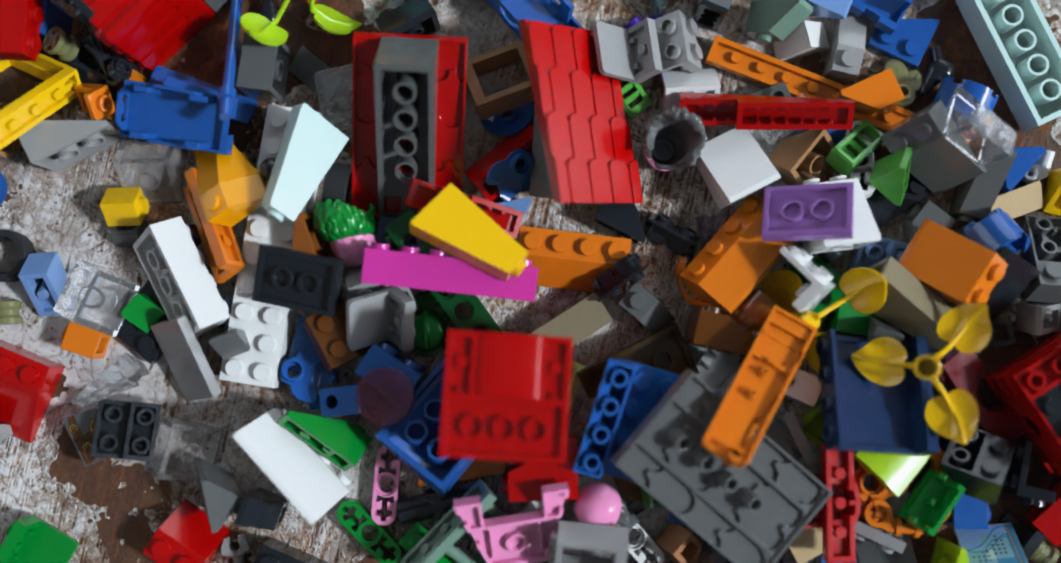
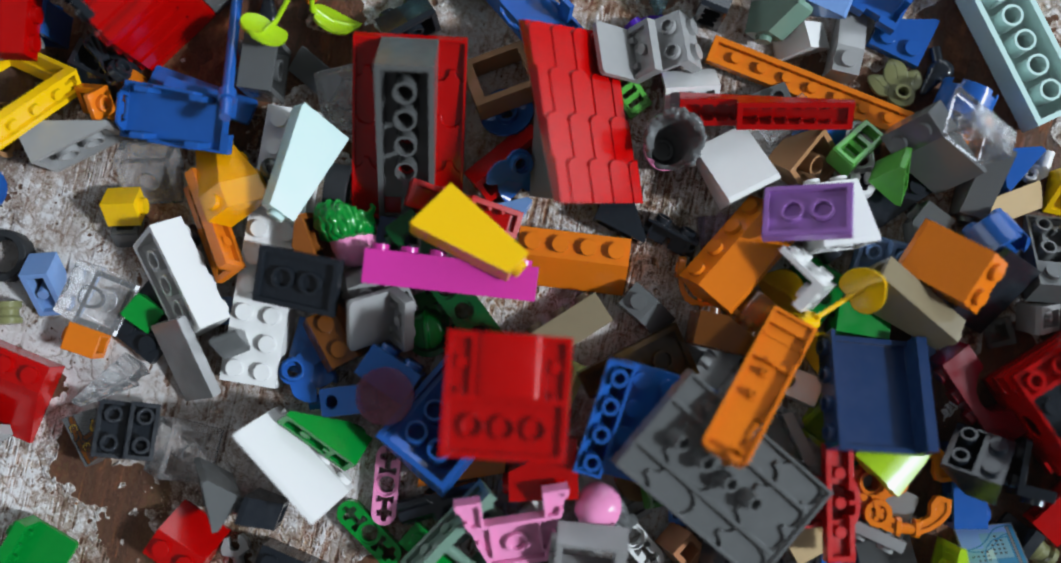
olive wheel [42,26,81,63] -> none
black hinge [590,252,649,302] -> none
orange slope [832,68,905,116] -> none
yellow plant [851,303,991,445] -> none
dark grey slope [868,317,904,343] -> none
green hinge [897,468,966,537] -> none

